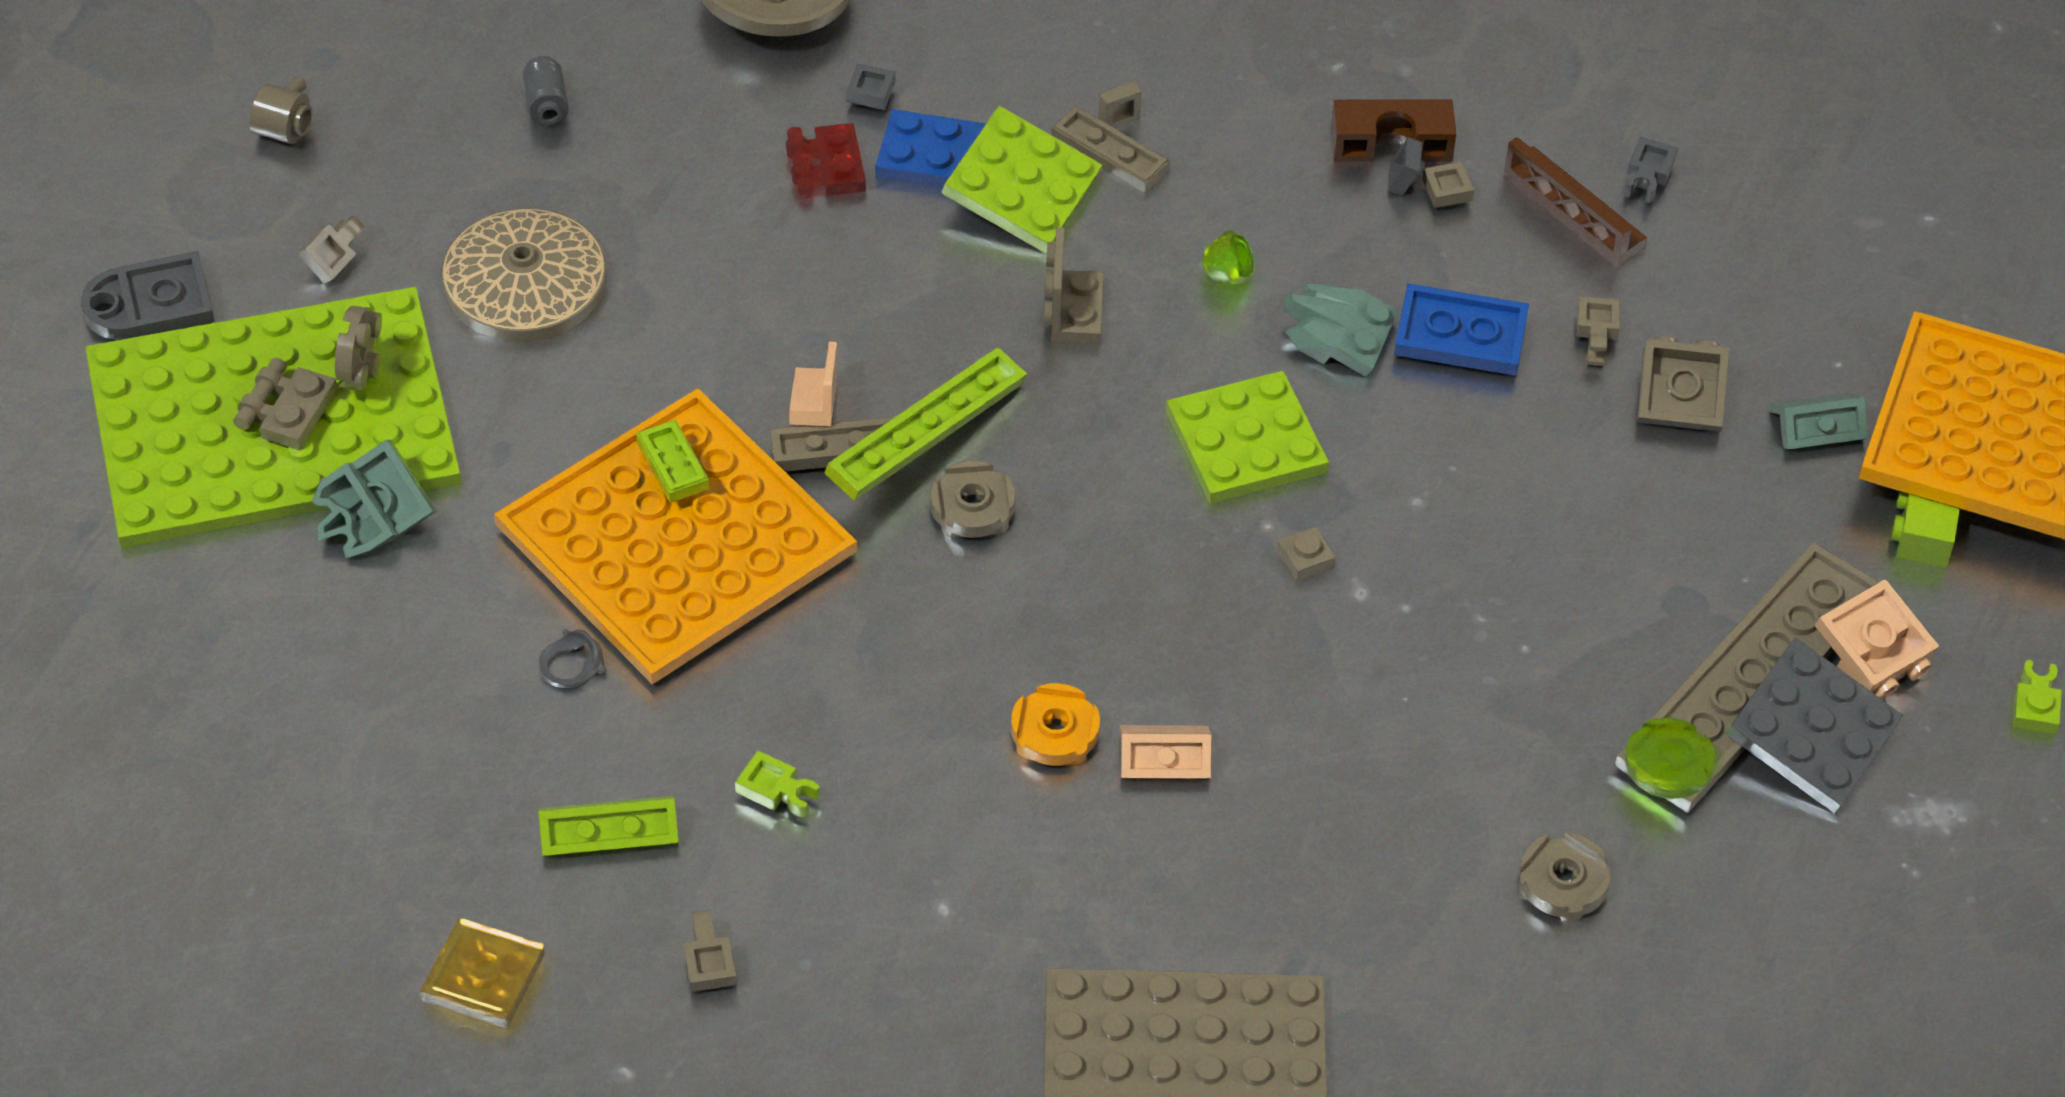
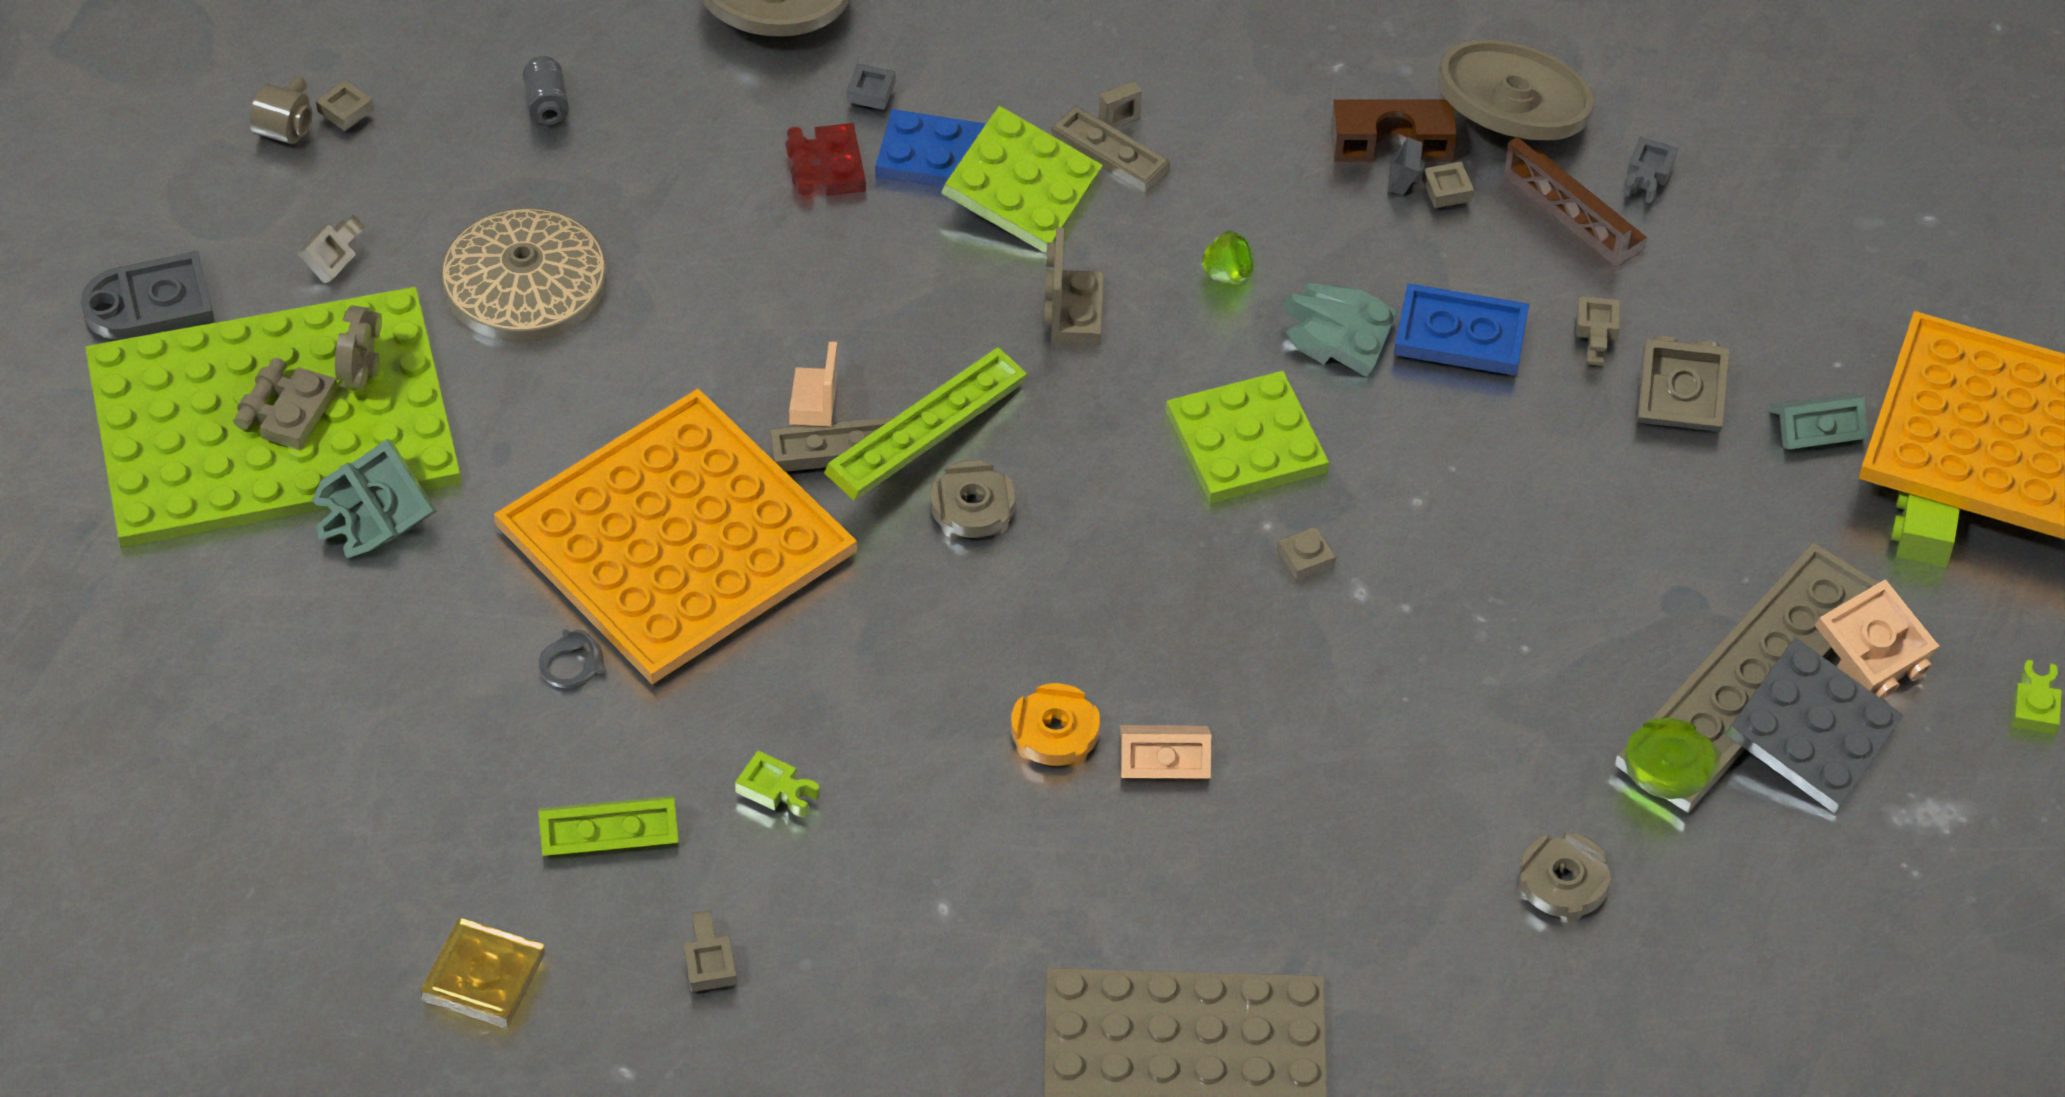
lime plate [636,419,710,503] -> none
none -> dark tan plate [316,79,374,131]
none -> dark tan dish [1437,39,1594,140]

